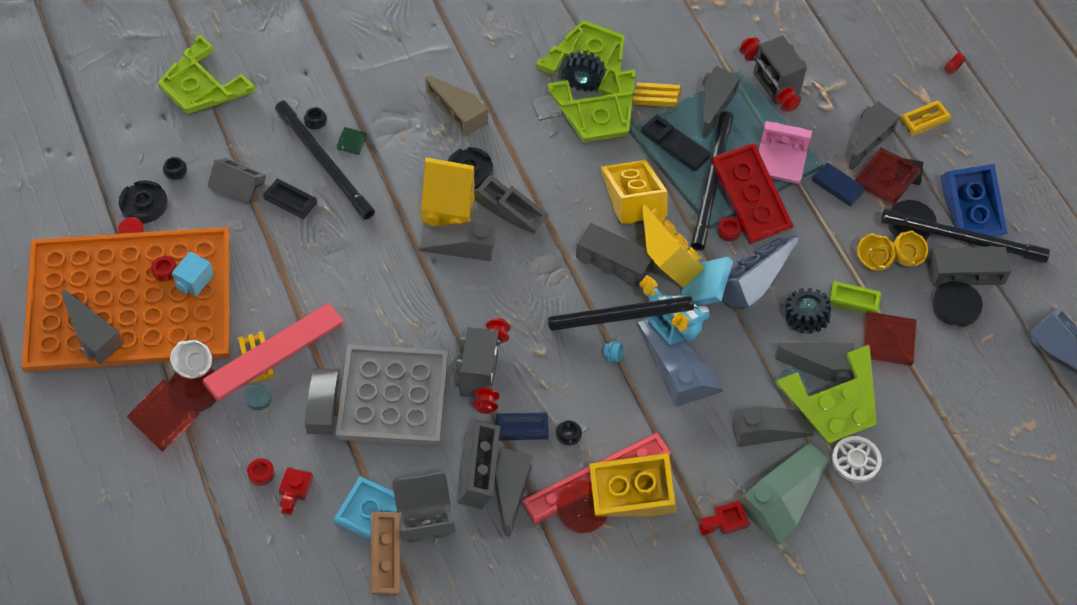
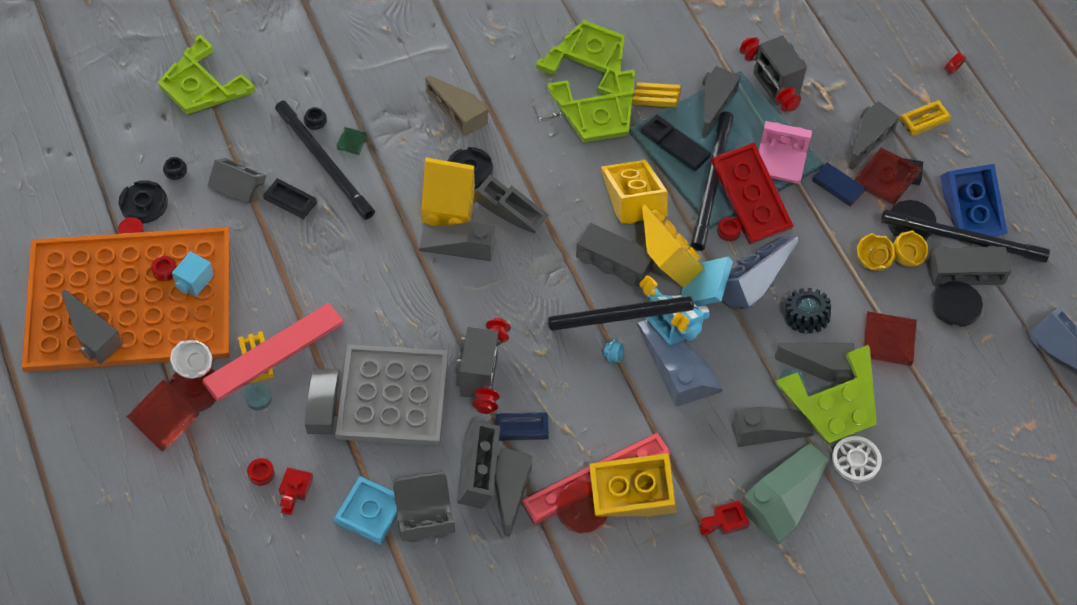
medium nougat plate [370,511,400,596] -> none
black plate [556,420,582,446] -> none
black wheel [562,51,605,92] -> none
lime tile [830,281,882,316] -> none

